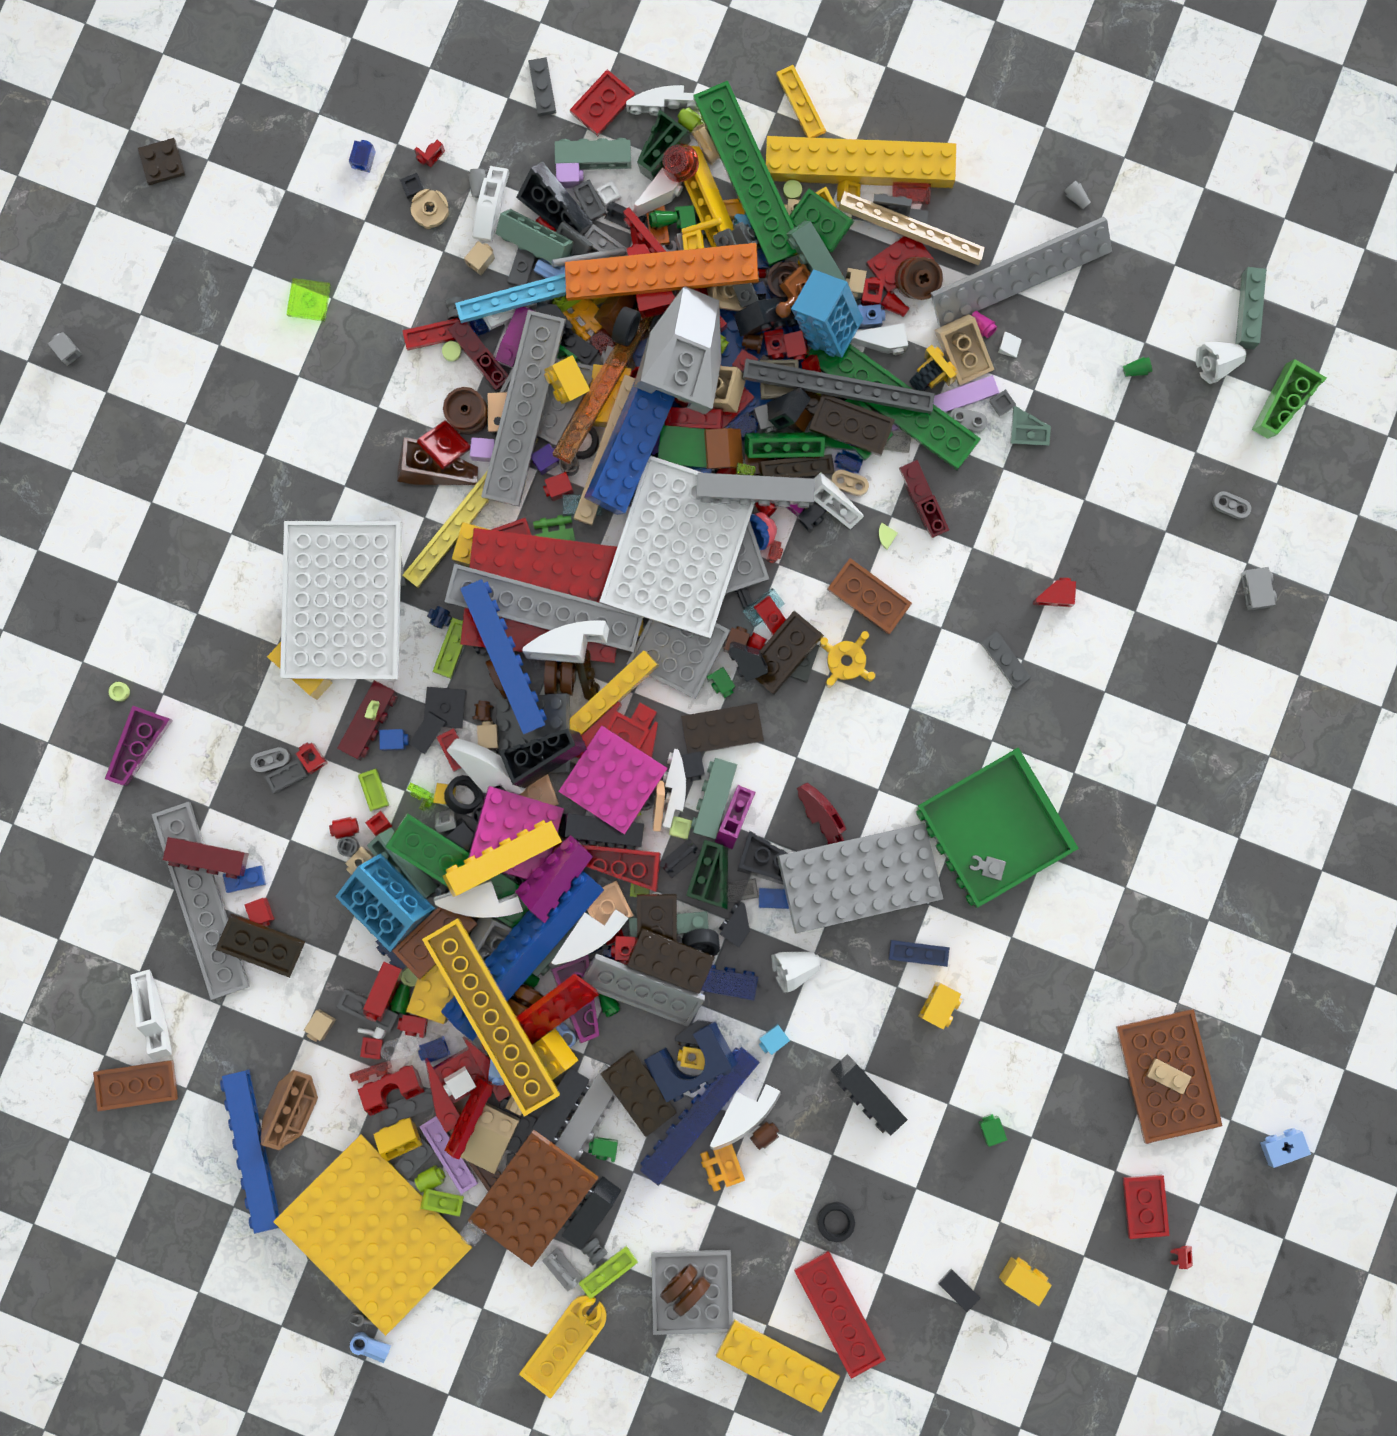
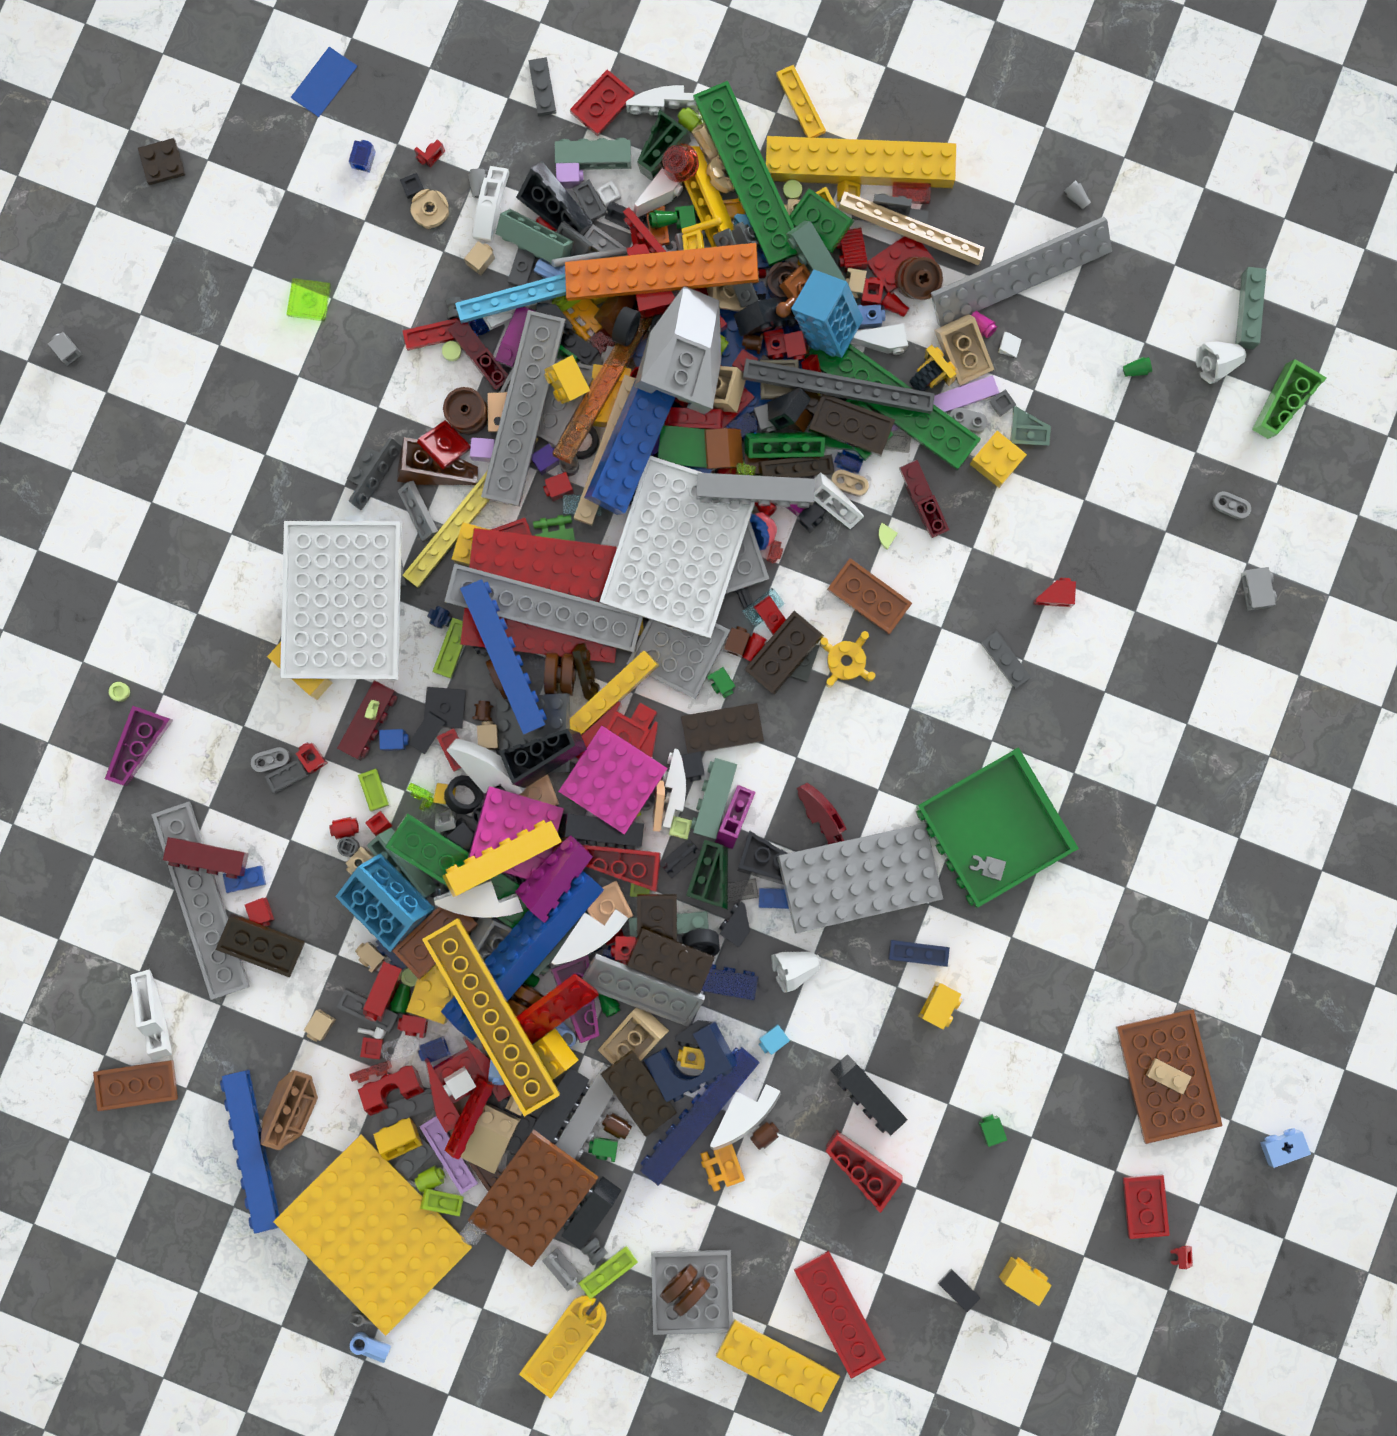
white slope [522,621,609,663] -> none
black slope [728,641,768,682] -> none
black tyre [817,1202,855,1243] -> none
none -> blue sticker [290,46,357,117]
none -> dark grey bracket [346,438,402,510]
none -> tan brick [355,942,387,973]
none -> light grey plate [398,481,438,541]
none -> tan slope [598,1007,669,1064]
none -> reddish brown brick [601,1113,632,1140]
none -> tan plate [706,155,735,193]
none -> red wedge [826,1130,903,1213]
none -> red brick [836,227,868,272]
none -> yellow brick [970,431,1027,488]

